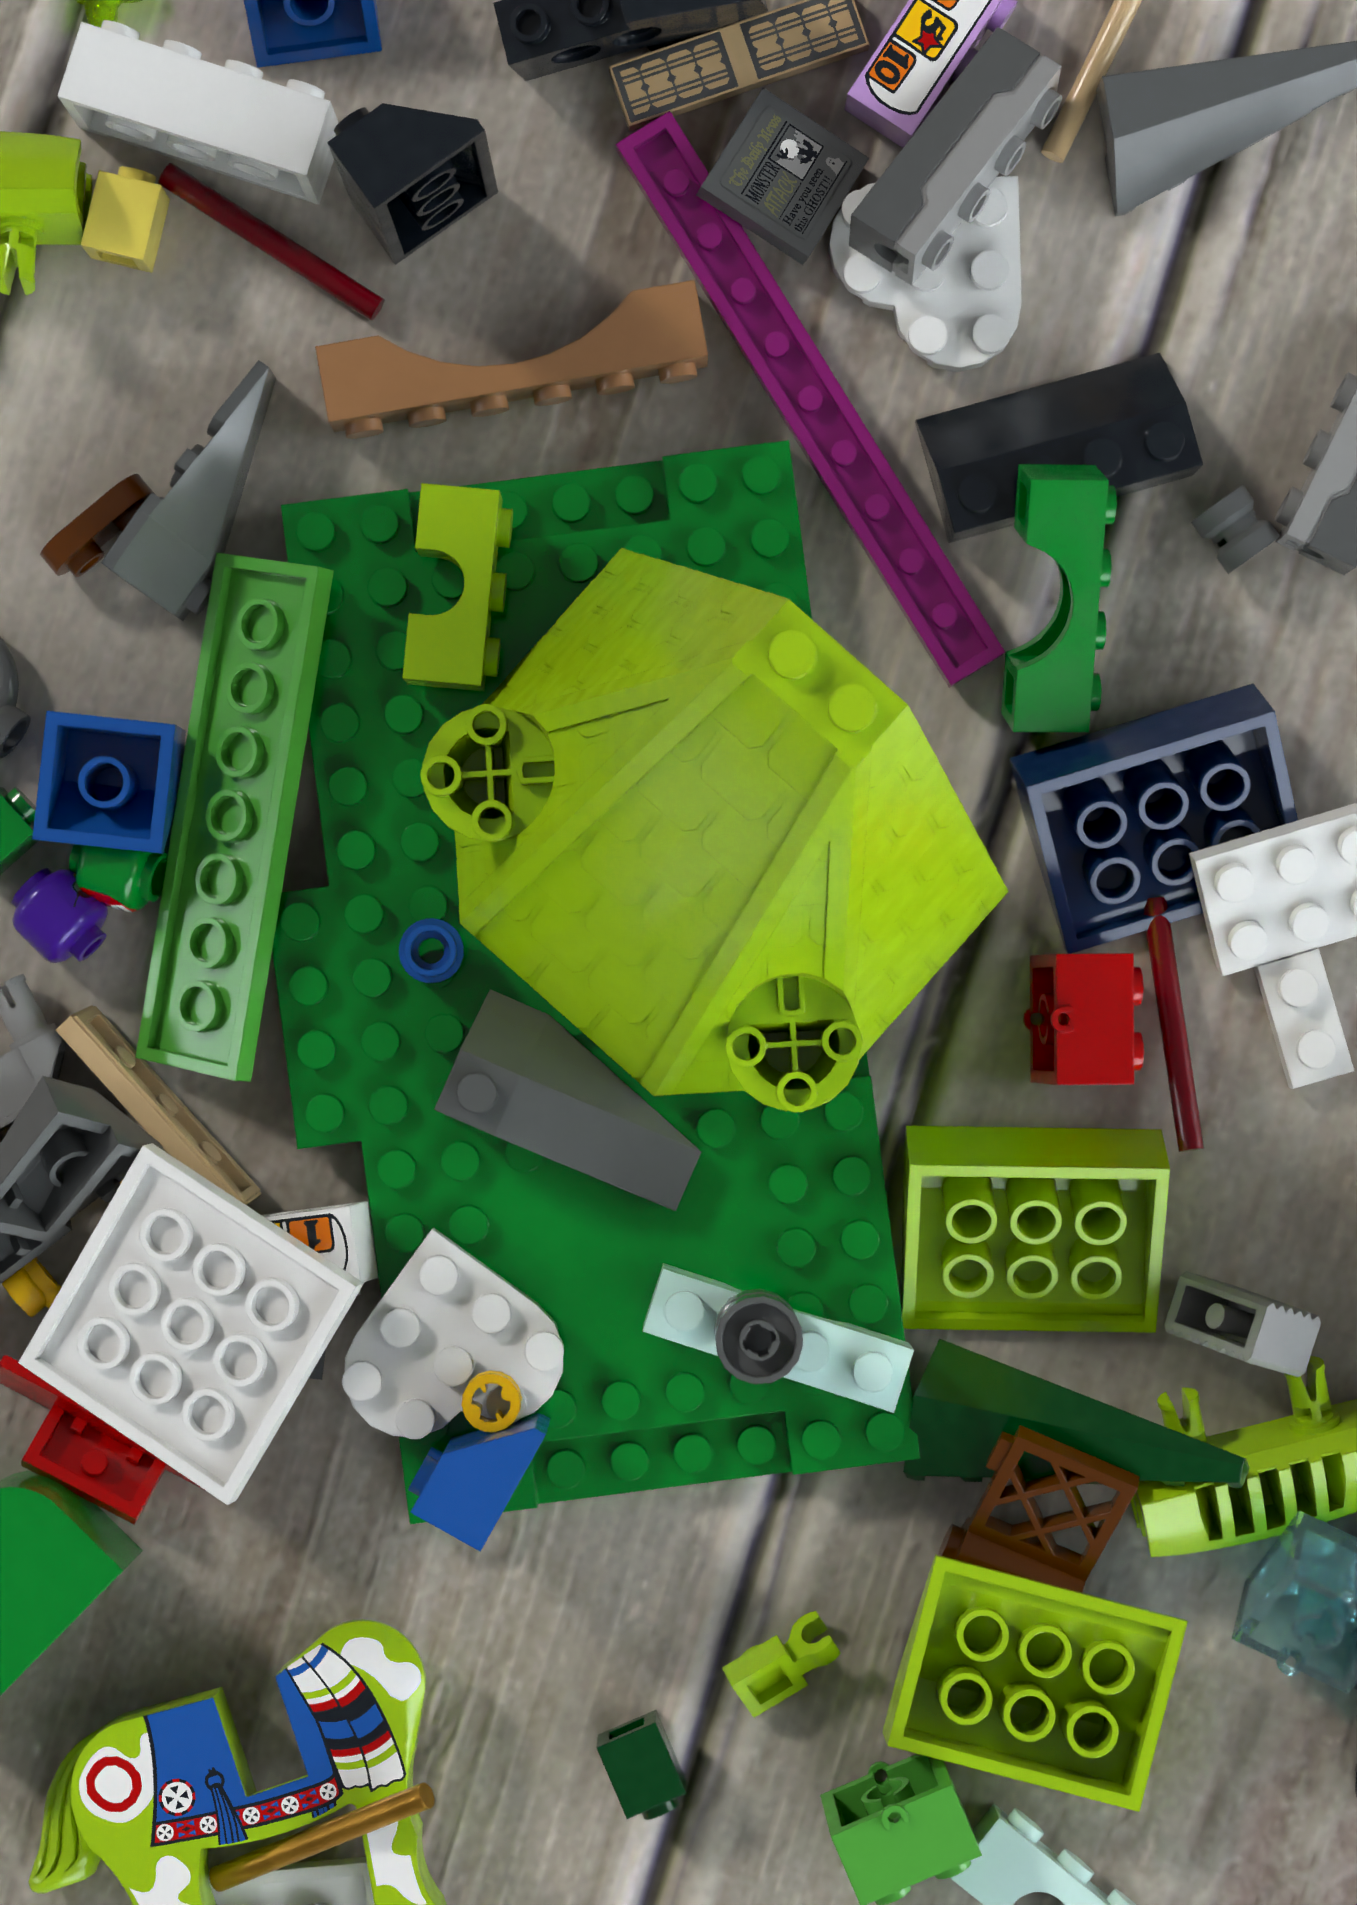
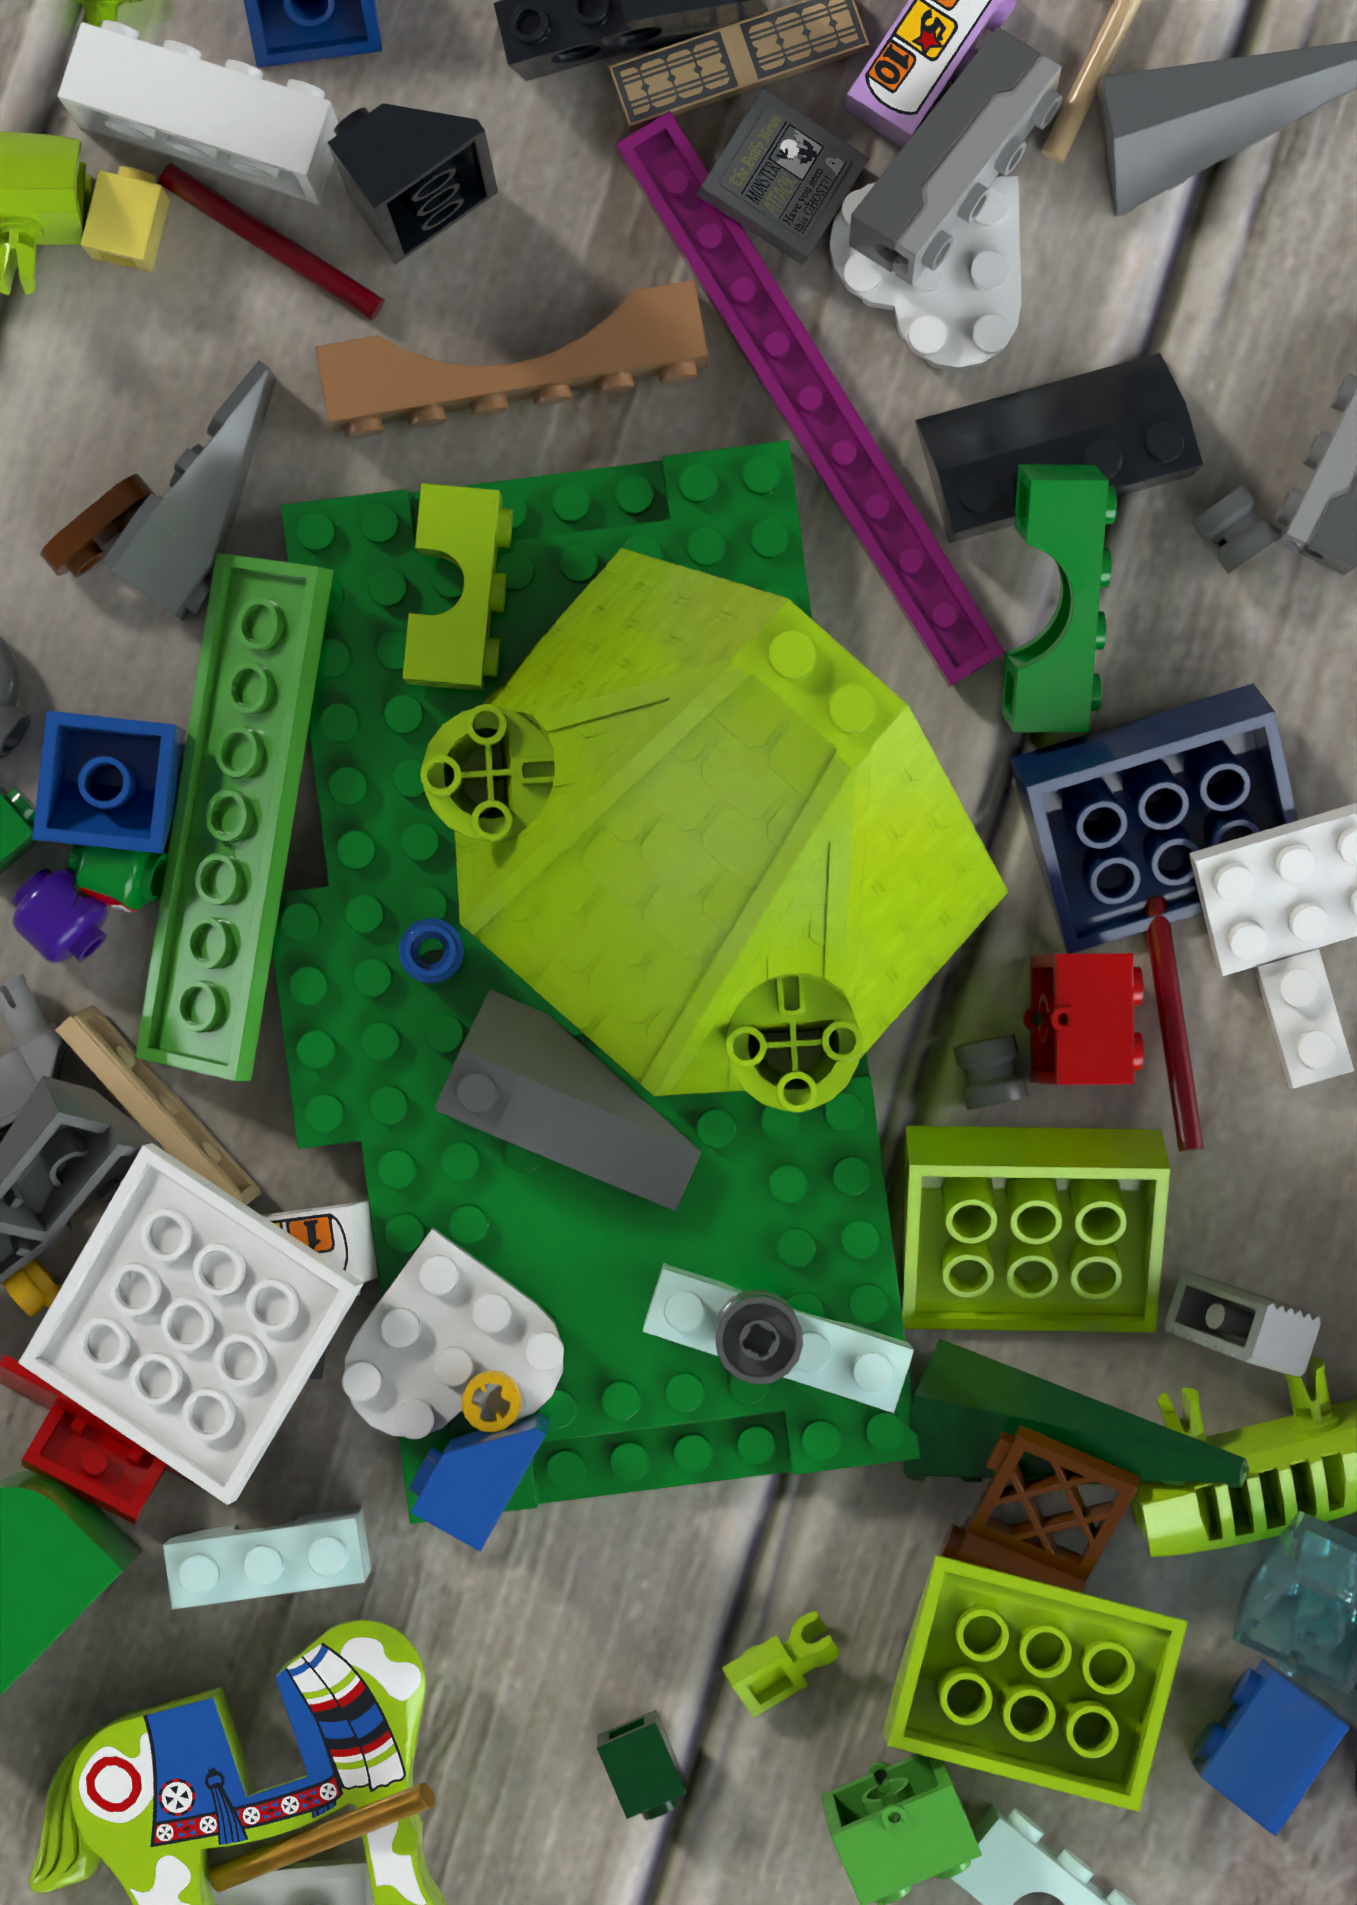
none -> light aqua arch [163,1507,371,1610]
none -> dark grey wheel [953,1034,1028,1110]
none -> blue slope [1192,1659,1350,1836]

